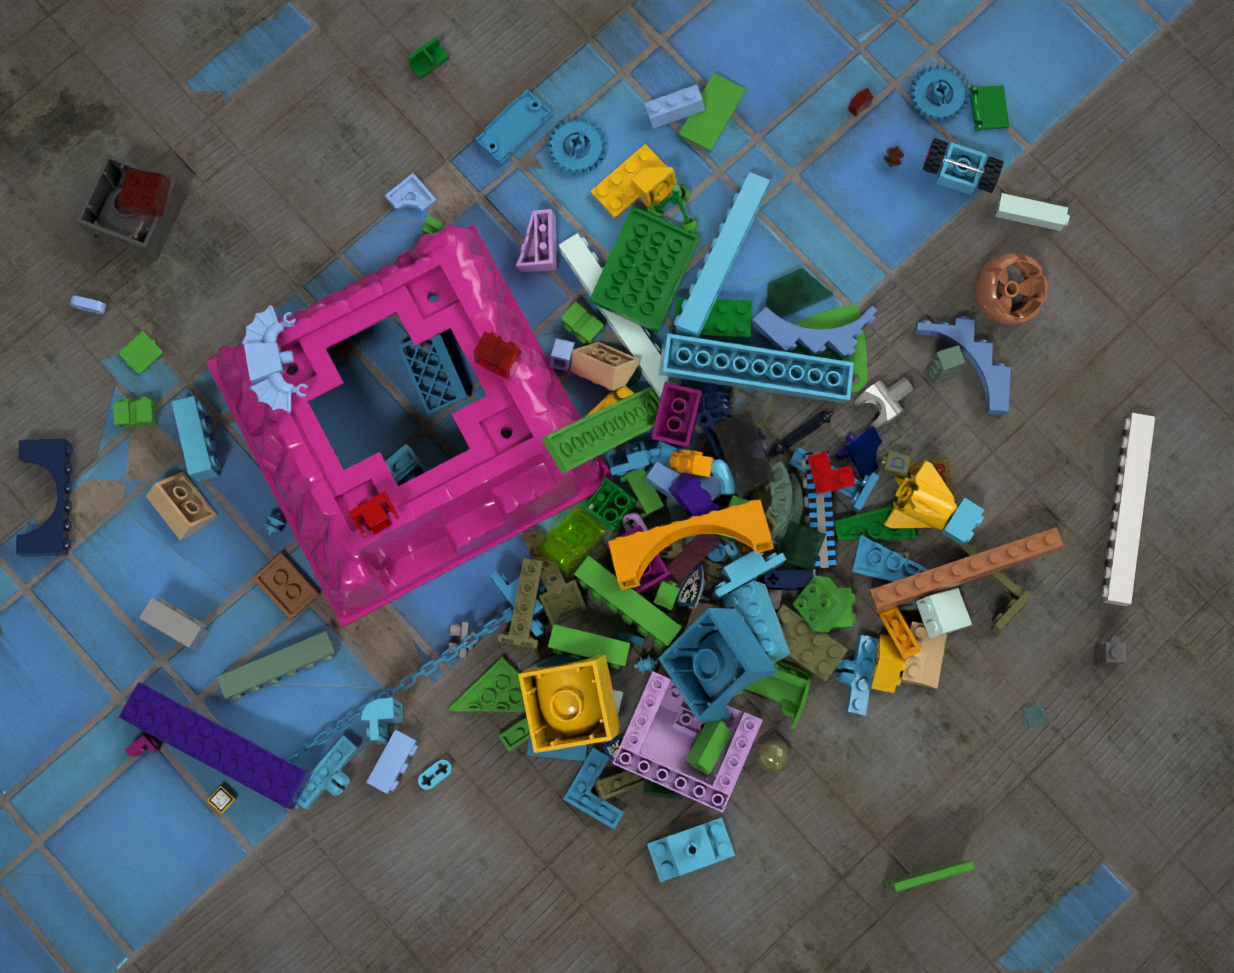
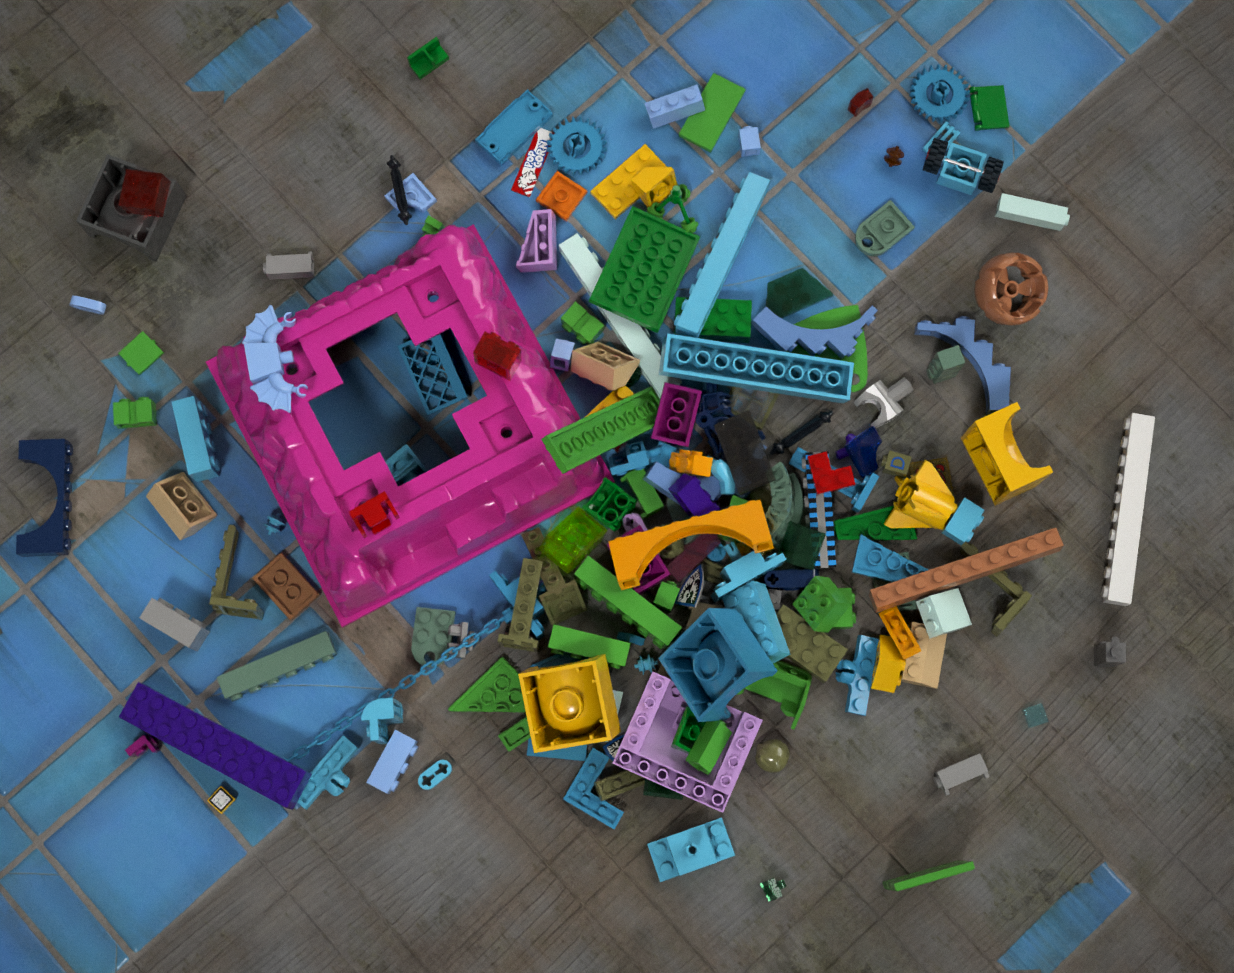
none -> olive bracket [209,525,264,620]
none -> light grey brick [263,251,314,280]
none -> black wheel [387,155,412,225]
none -> sand green plate [411,607,456,668]
none -> sticker [511,128,555,197]
none -> orange tile [536,171,588,222]
none -> green slope [671,707,706,754]
none -> light blue brick [738,126,761,157]
none -> clear green tile [760,877,786,902]
none -> sand green plate [855,200,915,257]
none -> medium azure tile [922,121,961,154]
none -> light grey brick [933,753,989,796]
none -> yellow piece [961,402,1053,506]

